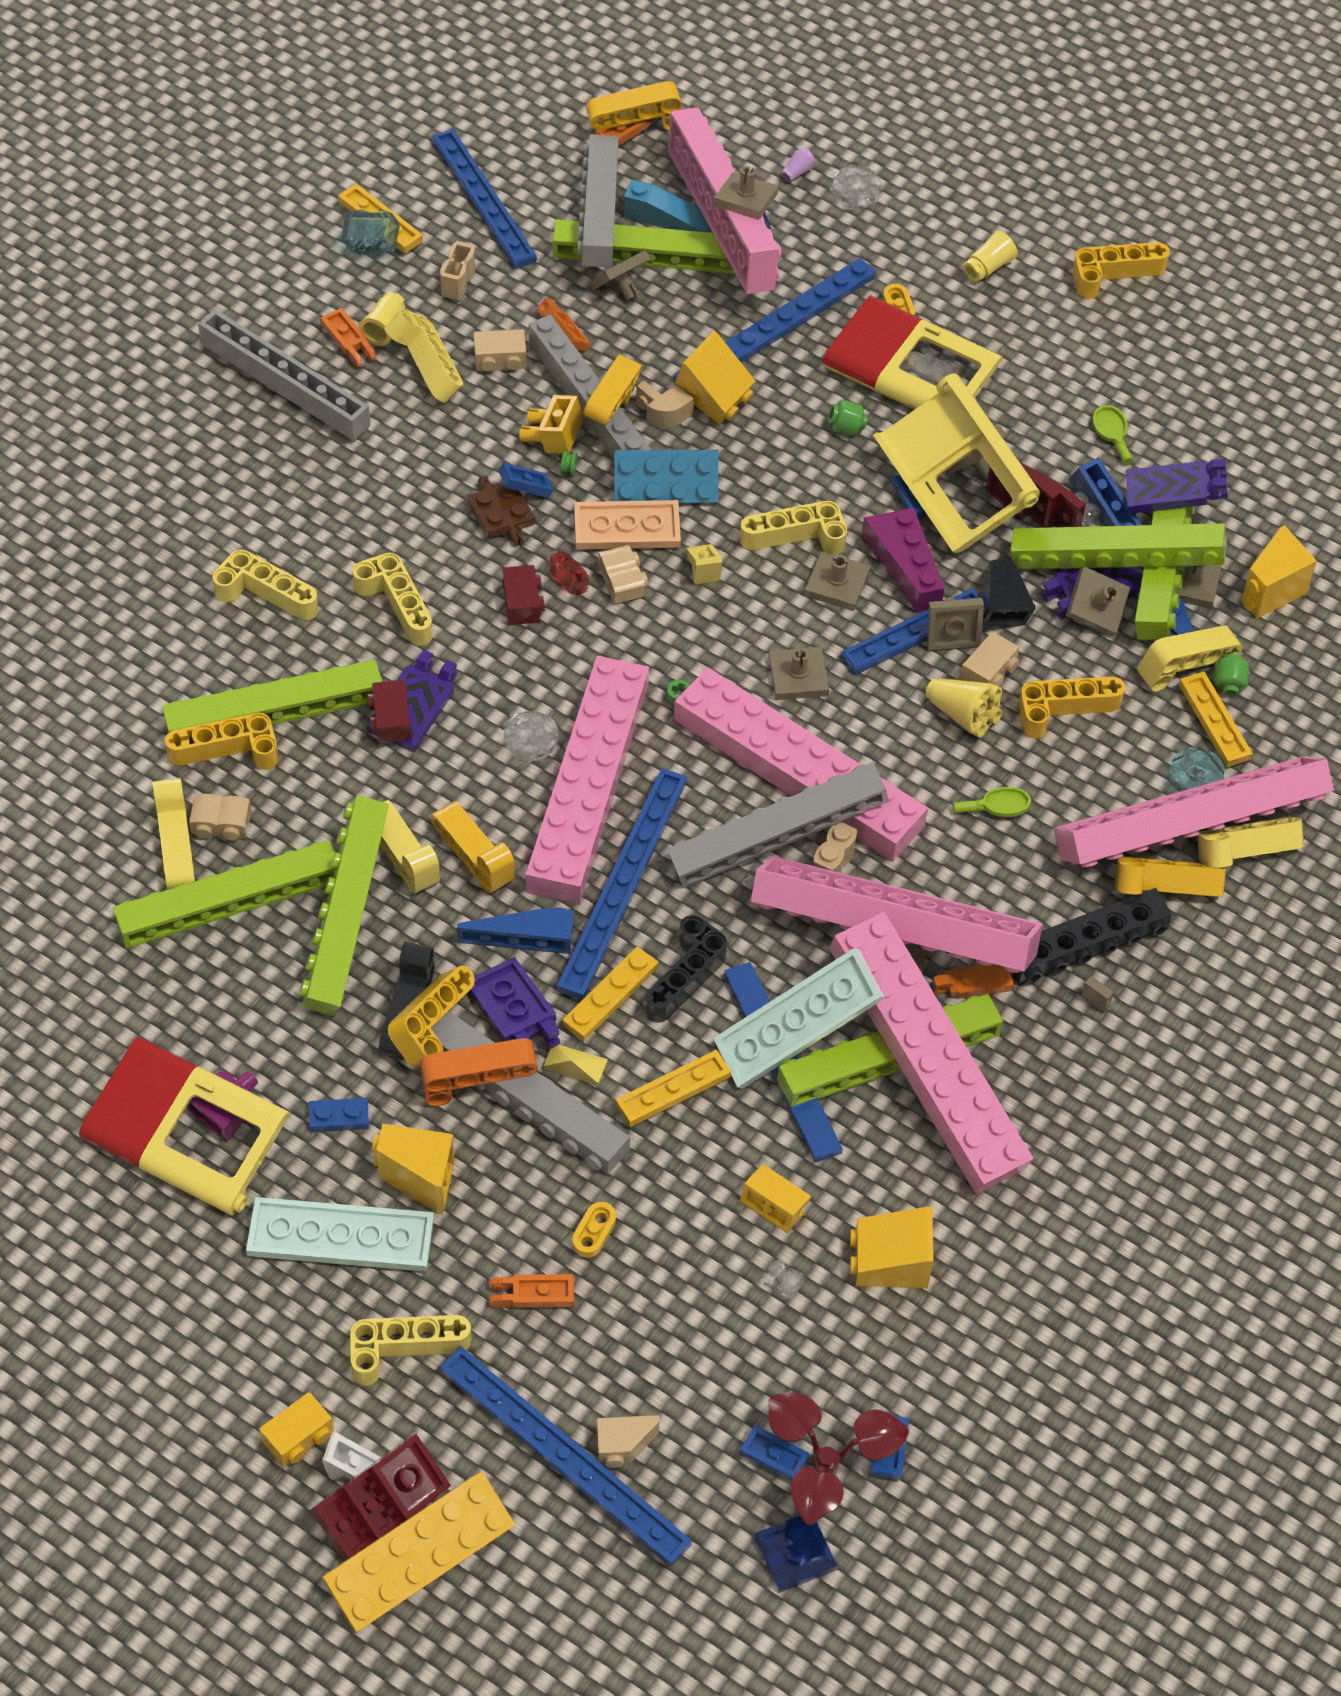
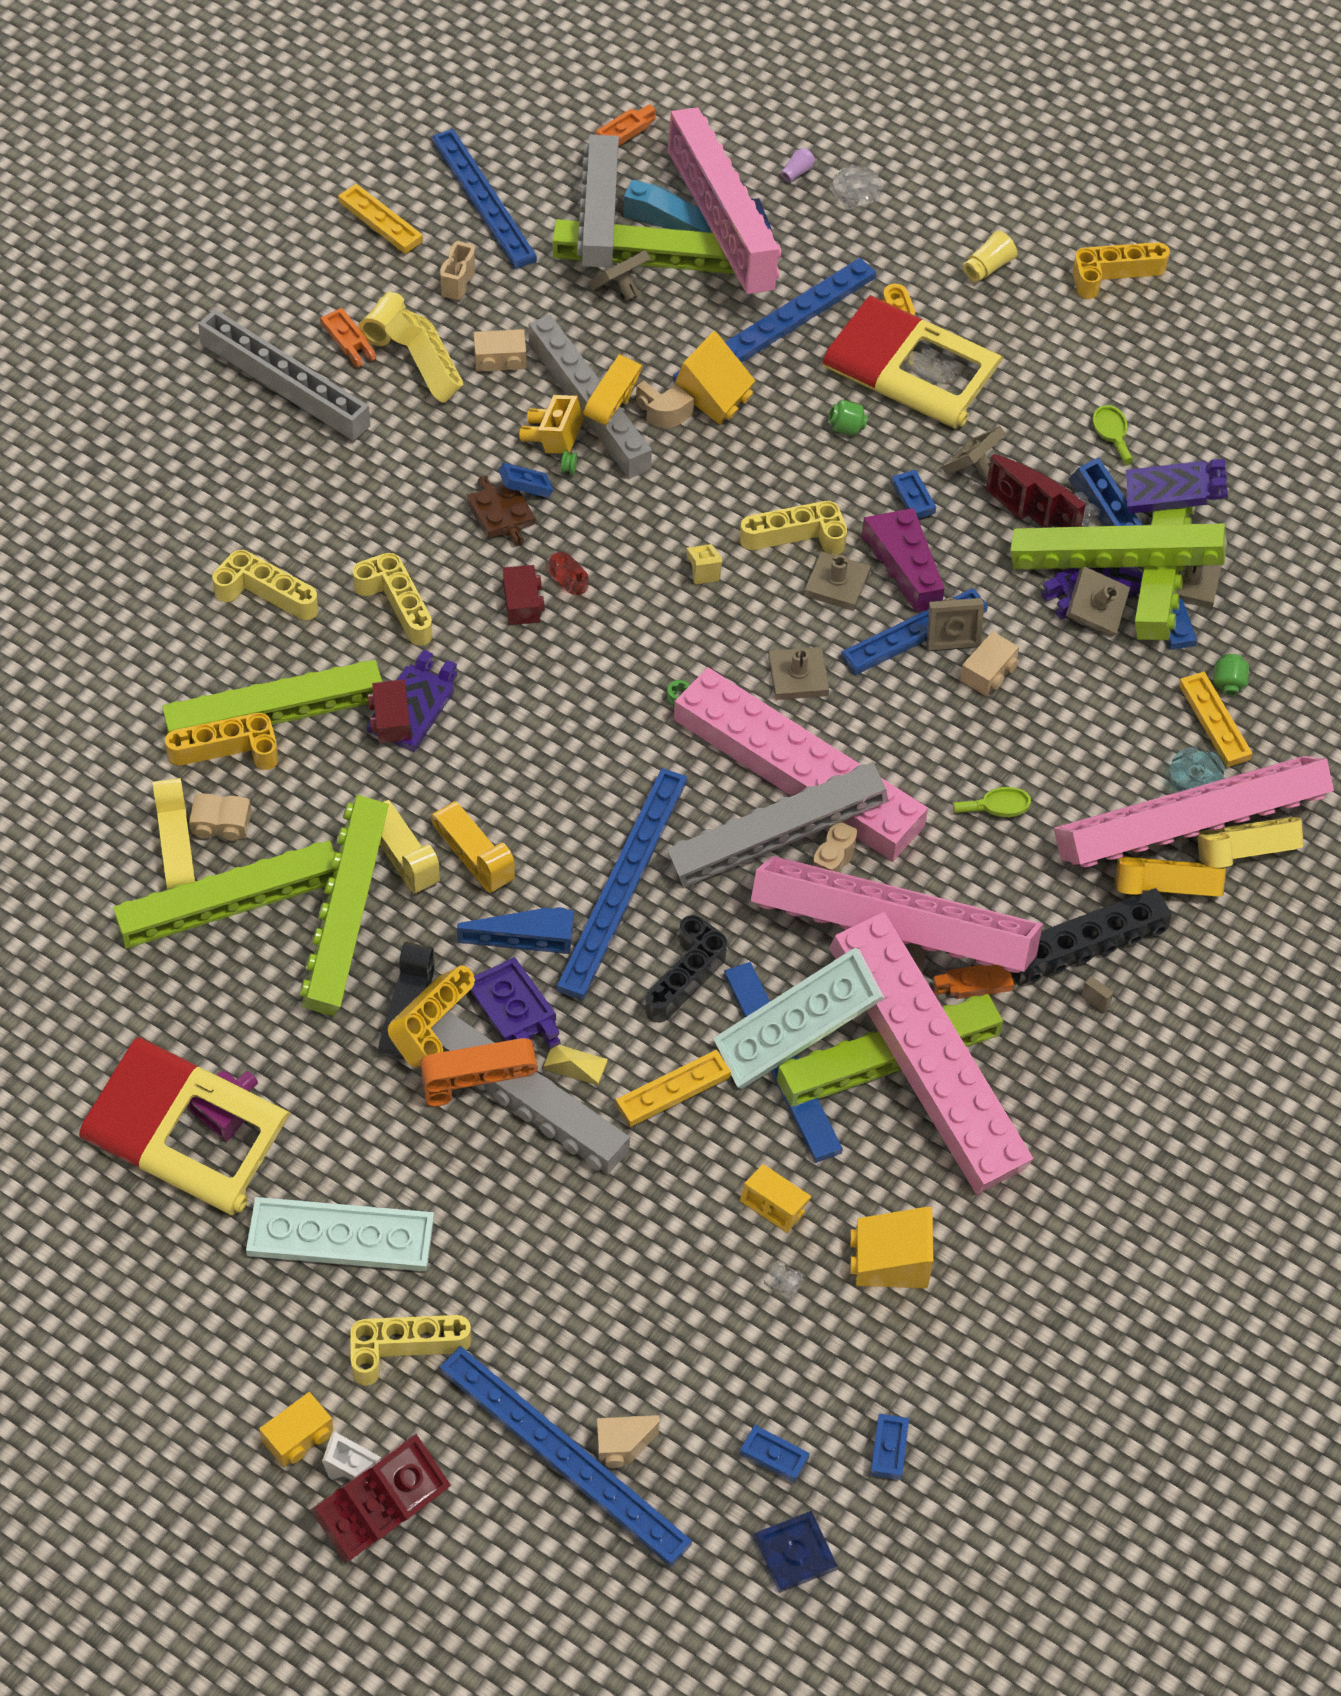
blue plate [309,1098,369,1133] -> none
yellow plate [321,1471,515,1632] -> none
clear light blue brick [341,210,400,251] -> none
yellow slope [372,1124,455,1215] -> none
orange hinge [489,1274,574,1308] -> none
clear tile [504,711,558,764] -> none
bright pink brick [526,656,649,905] -> none
orange hinge [537,297,591,352] -> none
yellow plate [562,946,659,1042] -> none
yellow plate [572,1202,616,1258] -> none
light nougat plate [574,500,681,549] -> none
yellow beam [586,81,682,131] -> none
tan brick [598,545,648,604] -> none
dark azure plate [614,449,718,503] -> none
dark tan tile [713,166,779,220] -> none
dark red plant [768,1392,909,1526] -> none
light yellow piece [873,374,1040,553] -> none
light yellow cone [926,678,1002,737] -> none
black slope [979,560,1036,626] -> none
yellow beam [1018,677,1125,739] -> none
light yellow beam [1137,626,1243,692] -> none
yellow slope [1241,525,1317,619] -> none

